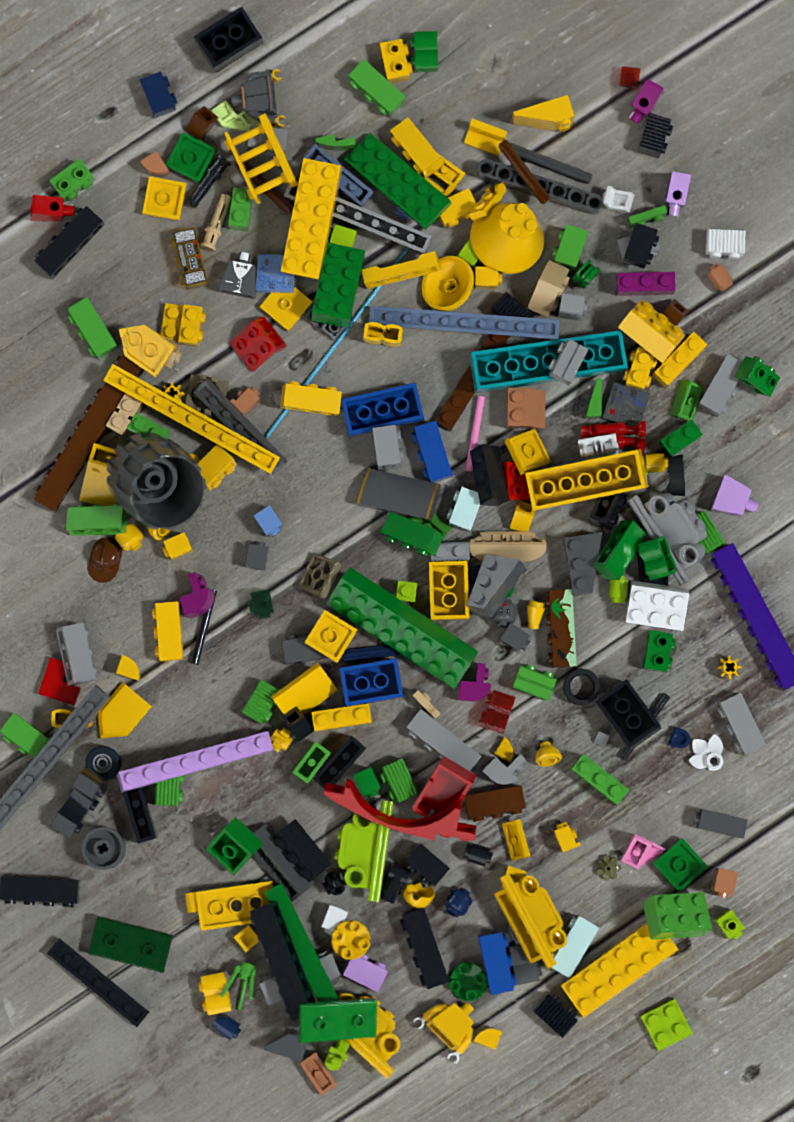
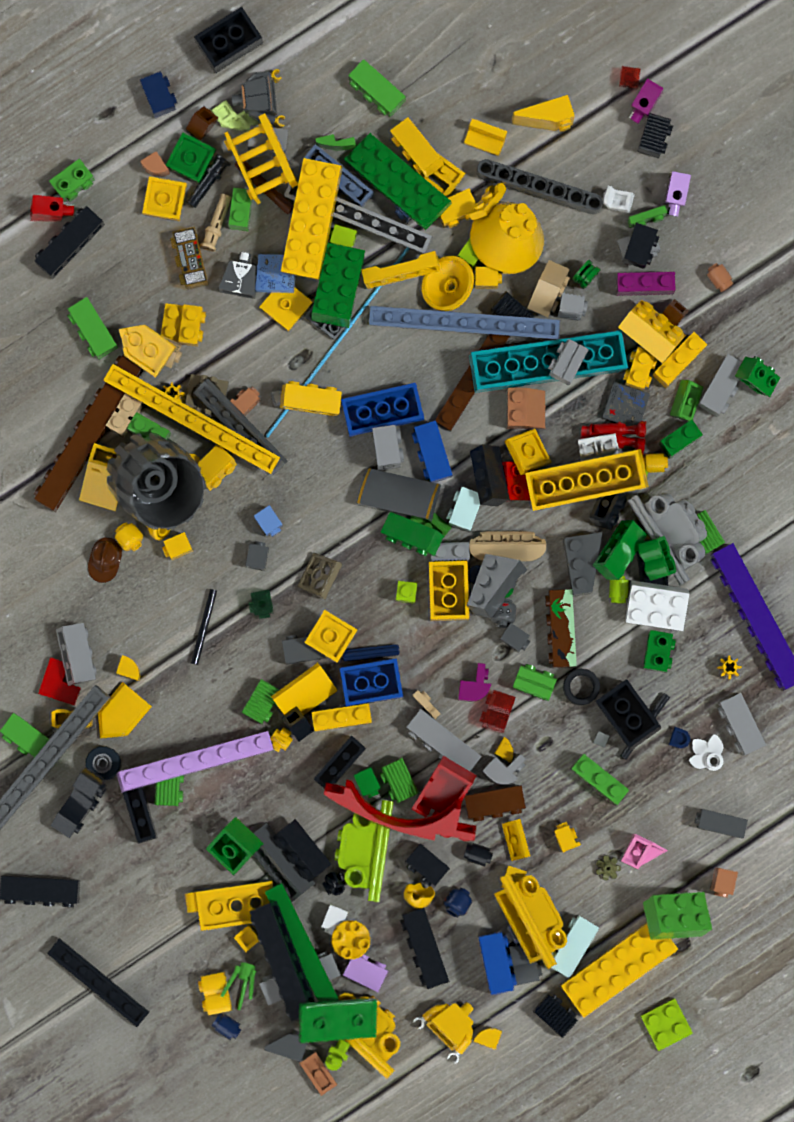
bright green brick [66,504,129,536] -> none
dark grey wheel [81,827,127,870] -> none
dark green container [88,916,173,973] -> none
yellow brick [152,601,184,662] -> none
magenta brick [180,572,215,619] -> none
red bracket [230,316,287,372] -> none
bright green brick [293,742,332,784] -> none
green brick [326,567,479,689] -> none
yellow brick [363,322,403,347] -> none
yellow brick [380,39,413,83] -> none
black piece [380,862,411,904] -> none
green brick [411,31,438,72] -> none
green dish [449,962,488,1001] -> none
bright pink bar [465,396,485,472] -> none
reddish brown axle [498,140,550,204] -> none
dark grey axle [509,142,592,184] -> none
yellow brick [510,501,535,531] -> none
yellow cone [527,601,545,629] -> none
yellow brick [535,741,562,767] -> none
bright green brick [552,224,588,271] -> none
bright green slope [585,378,602,419] -> none
green plate [653,838,708,893] -> none
black tyre [669,454,685,496] -> none
white brick [705,229,746,259] -> none
lavender torso [710,475,759,517] -> none
lime brick [714,909,745,940] -> none

